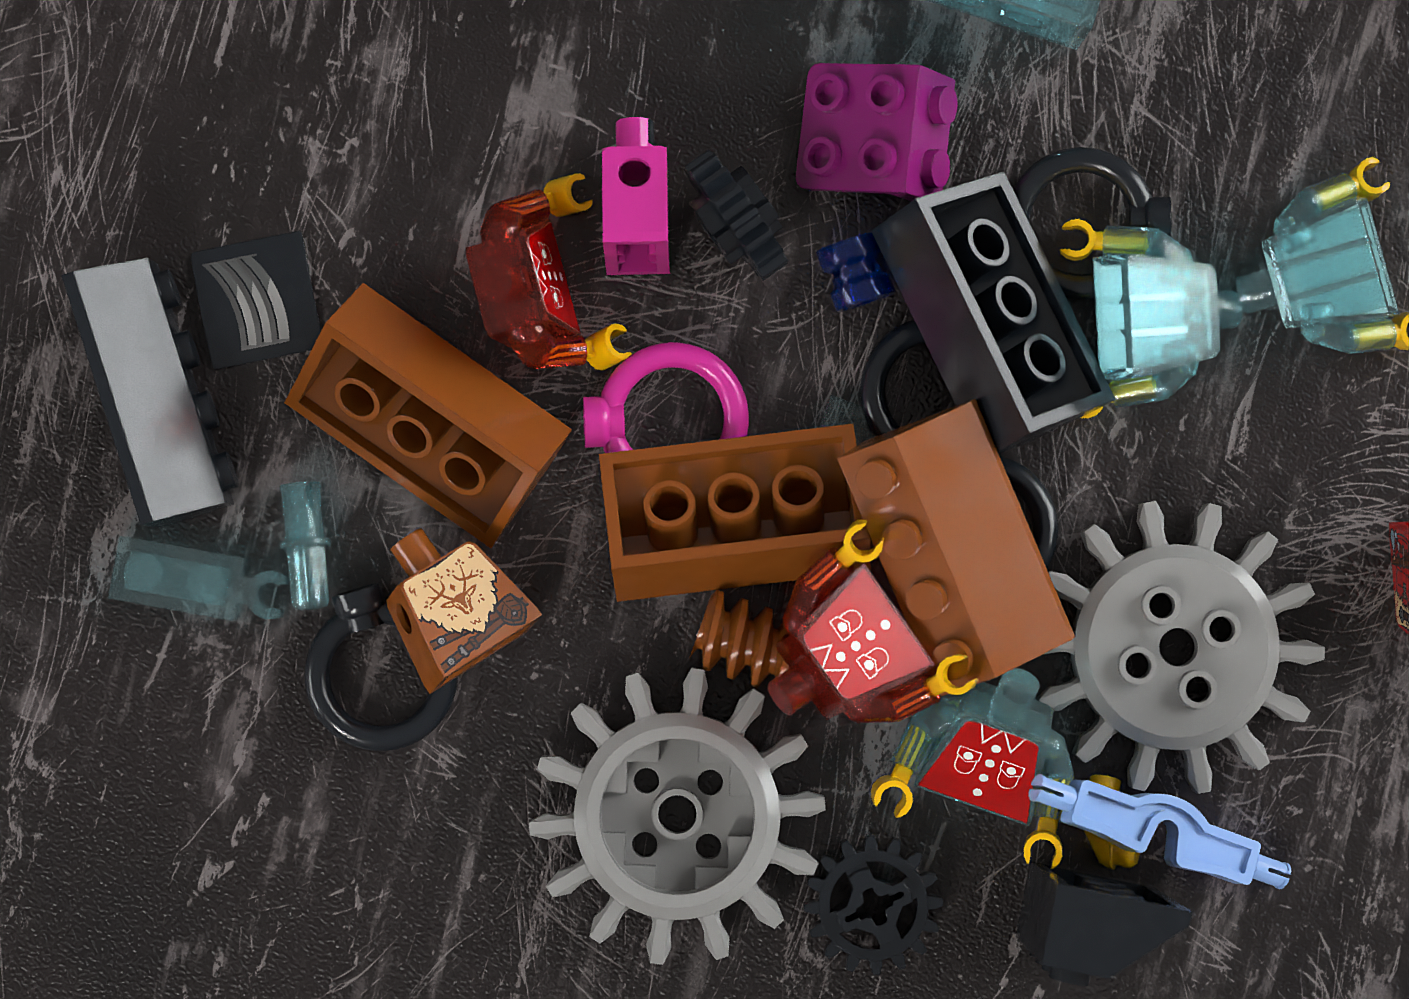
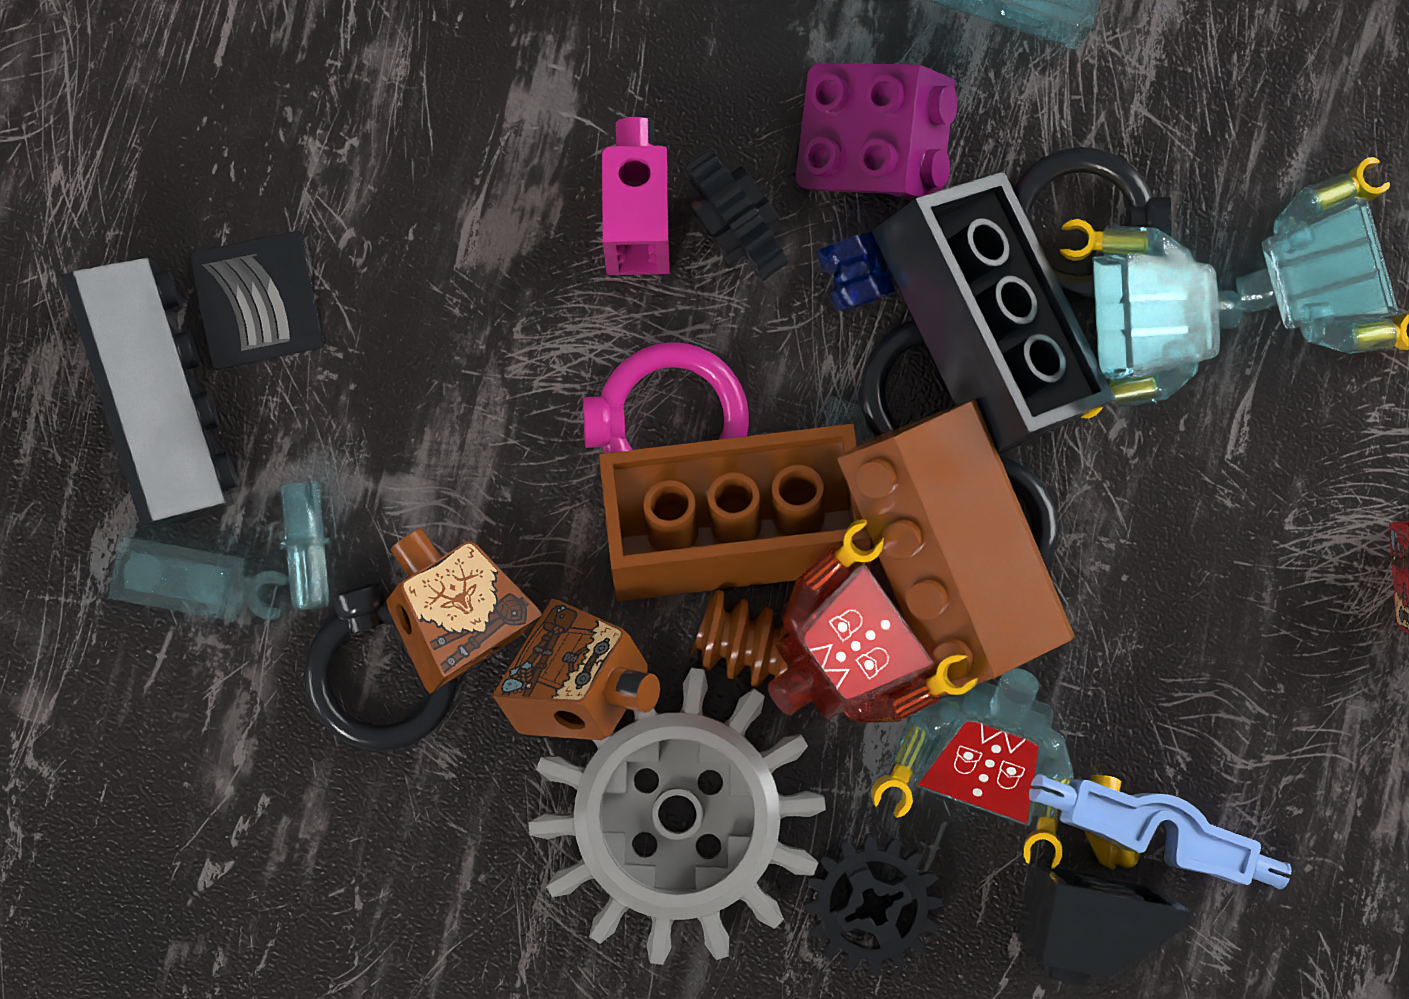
dark orange slope [284,283,572,548] -> none
clear red torso [466,173,632,370] -> none
light grey gear [1035,501,1325,794] -> none
none -> dark orange torso [492,599,660,740]

